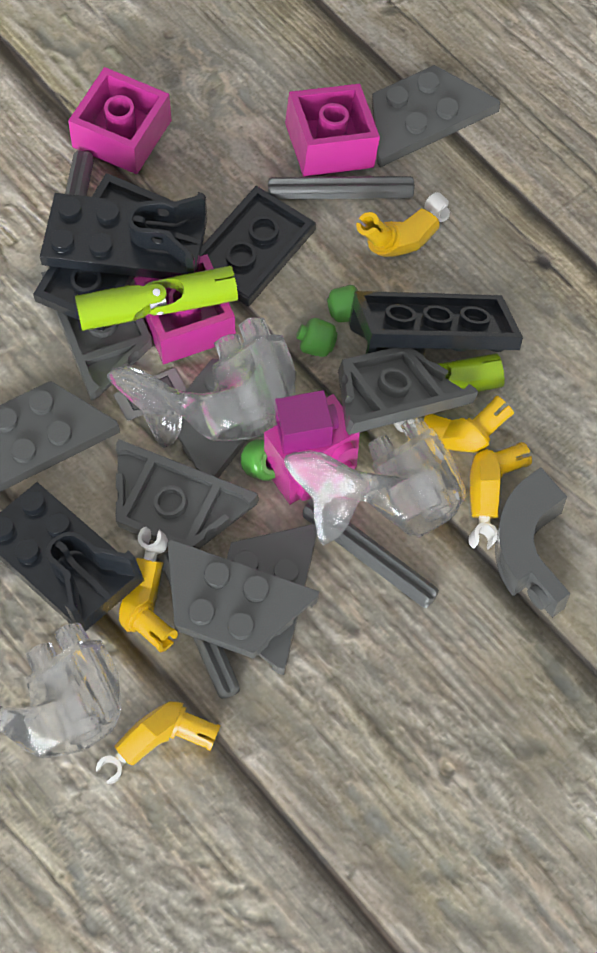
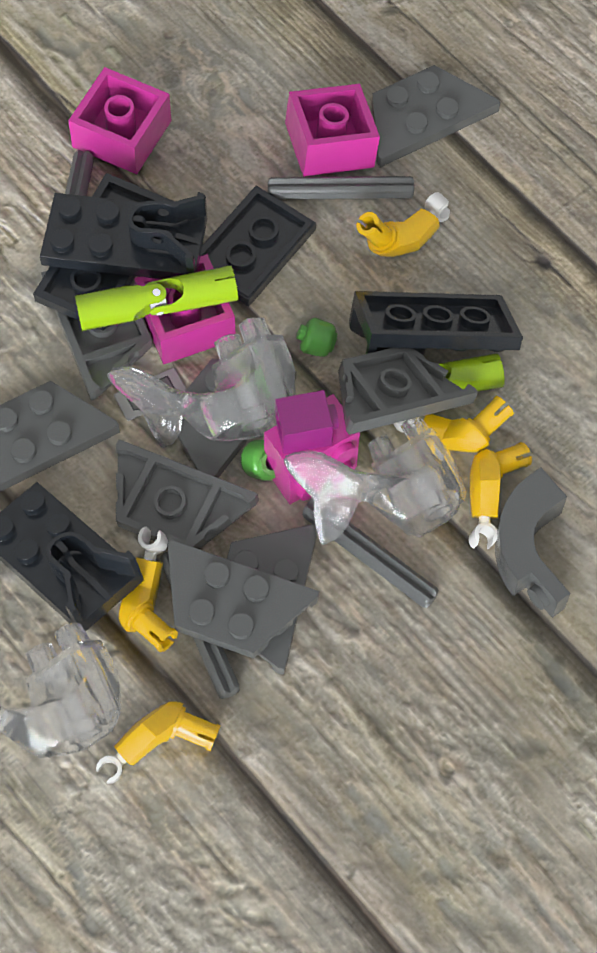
bright green piece [327,285,358,322] -> none

